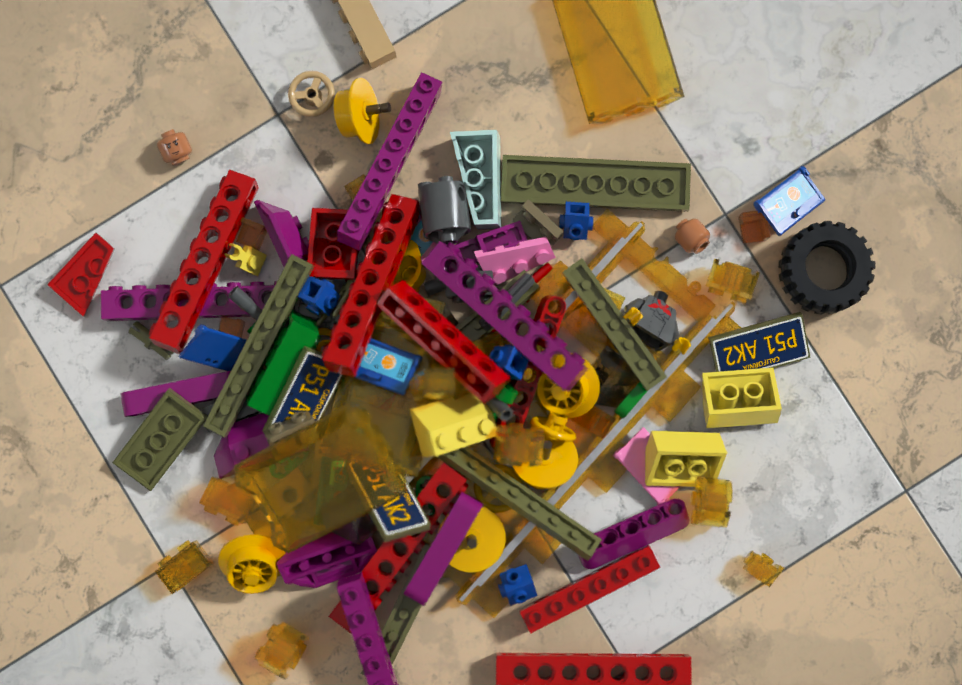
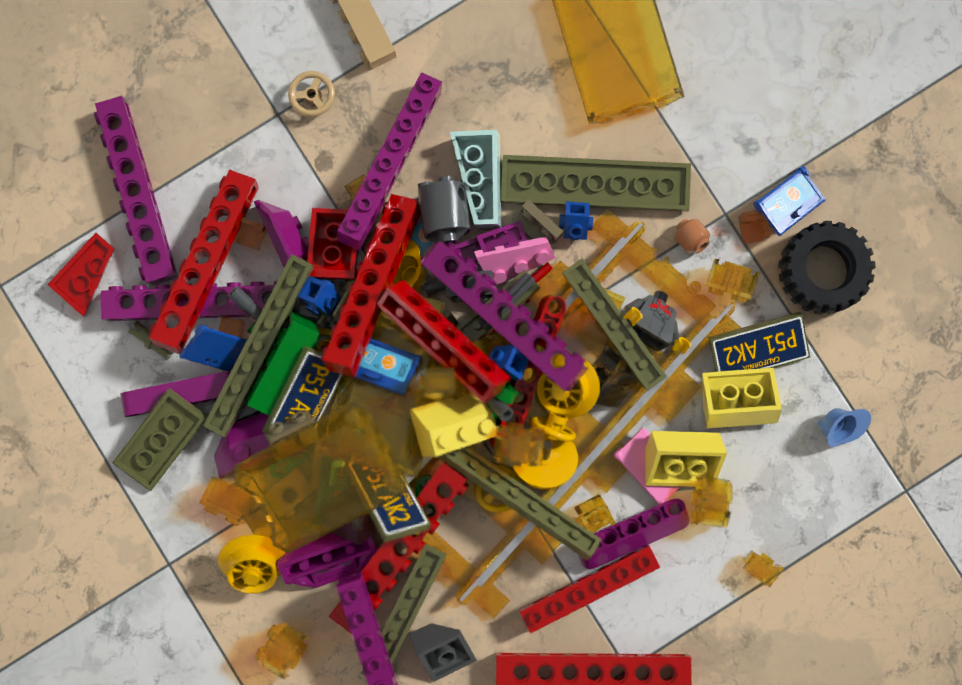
clear yellow brick [155,540,214,594] -> none
nougat head [157,129,192,166] -> none
light yellow plate [224,243,267,276] -> none
yellow piece [334,78,391,144] -> none
magenta beam [403,492,483,606] -> none
yellow piece [438,506,506,572] -> none
blue brick [498,564,537,606] -> none
clear orange panel [572,405,616,439] -> none
green beam [614,382,647,419] -> none
none -> magenta brick [94,96,178,286]
none -> dark grey slope [410,623,477,682]
none -> clear yellow brick [574,494,616,533]
none -> medium blue piece [817,408,871,447]

